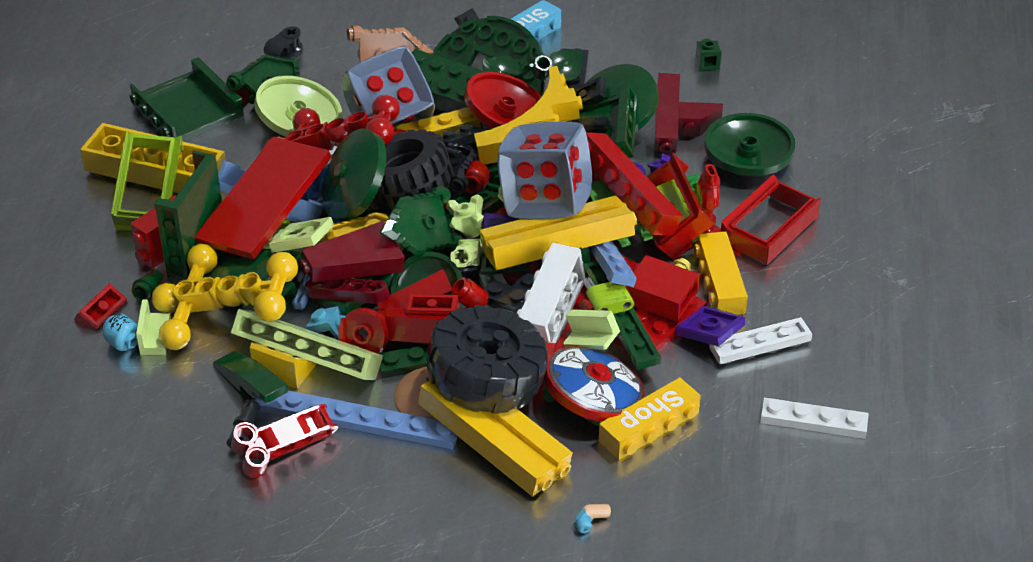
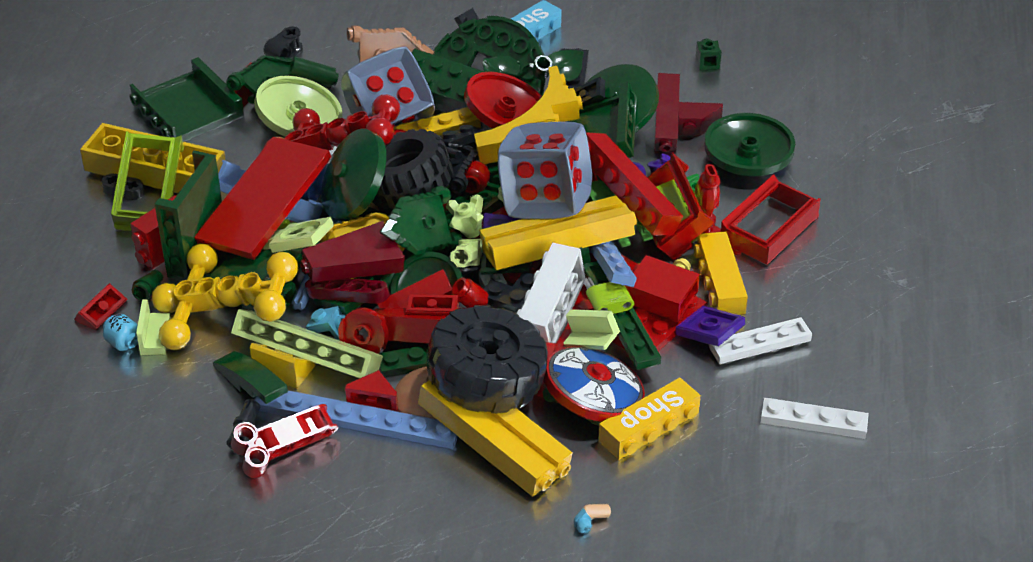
black axle [569,116,610,132] -> none
none -> black beam [102,173,144,200]
none -> dark green brick [288,56,339,89]
none -> red slope [345,370,398,412]

